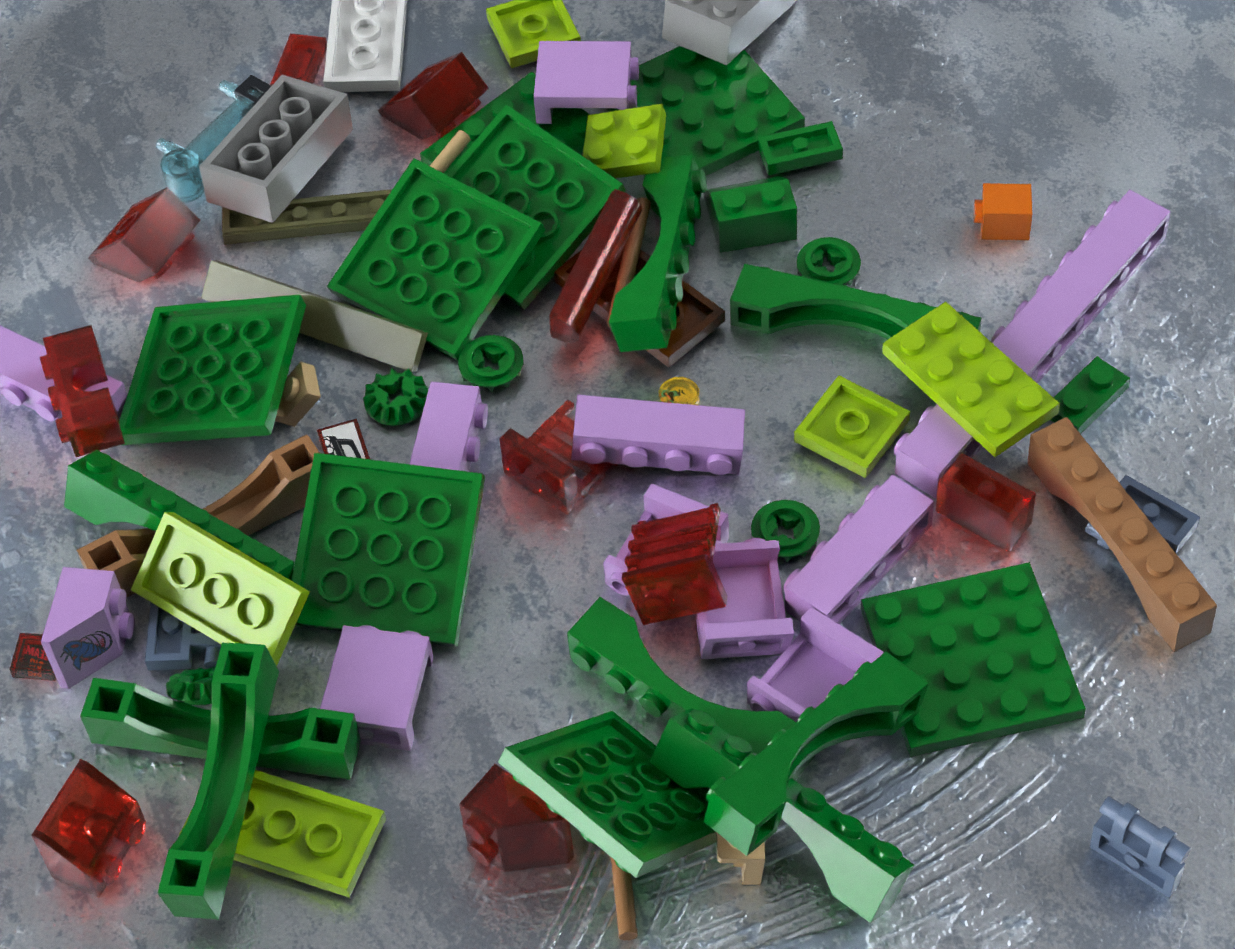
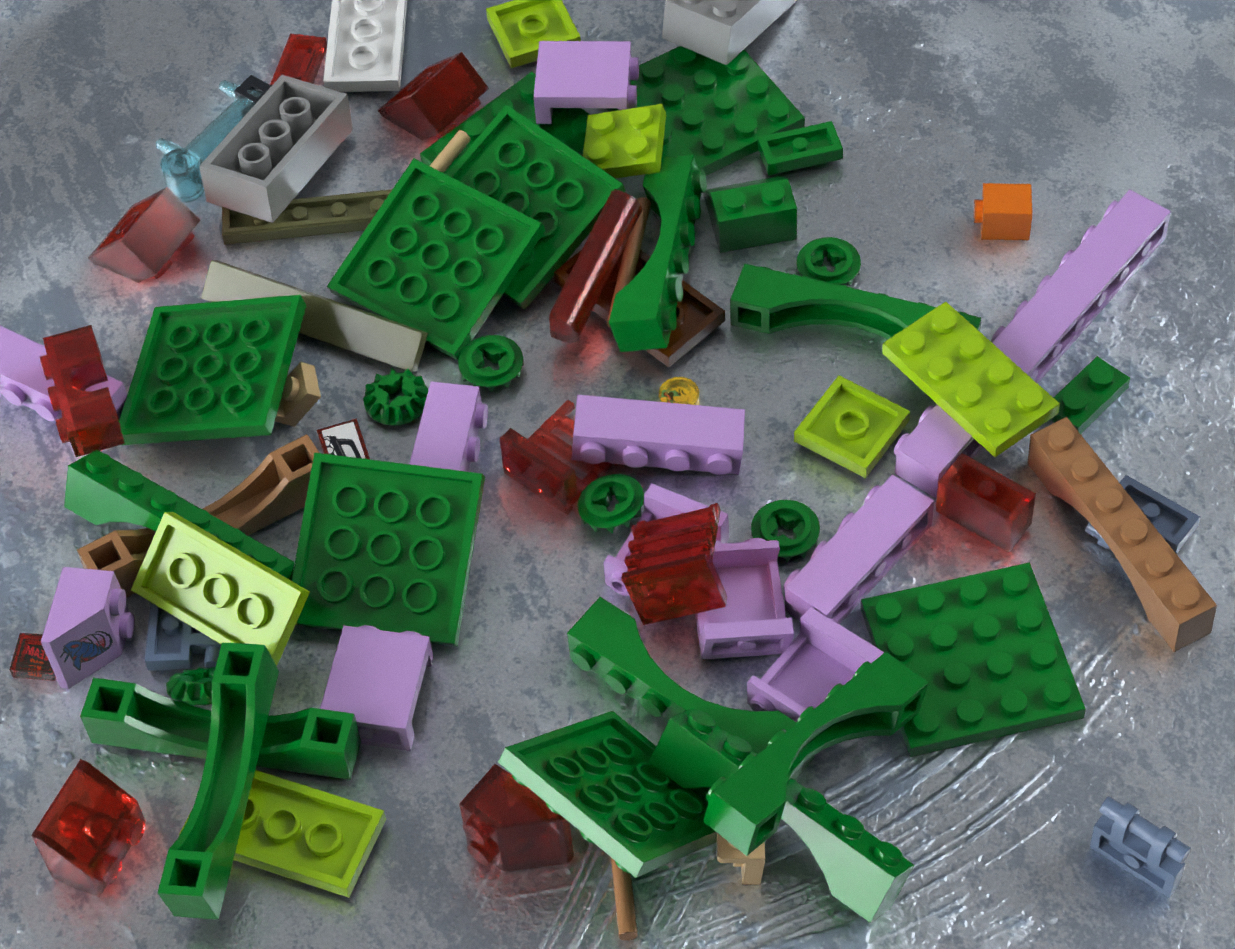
none -> green gear [578,474,644,534]

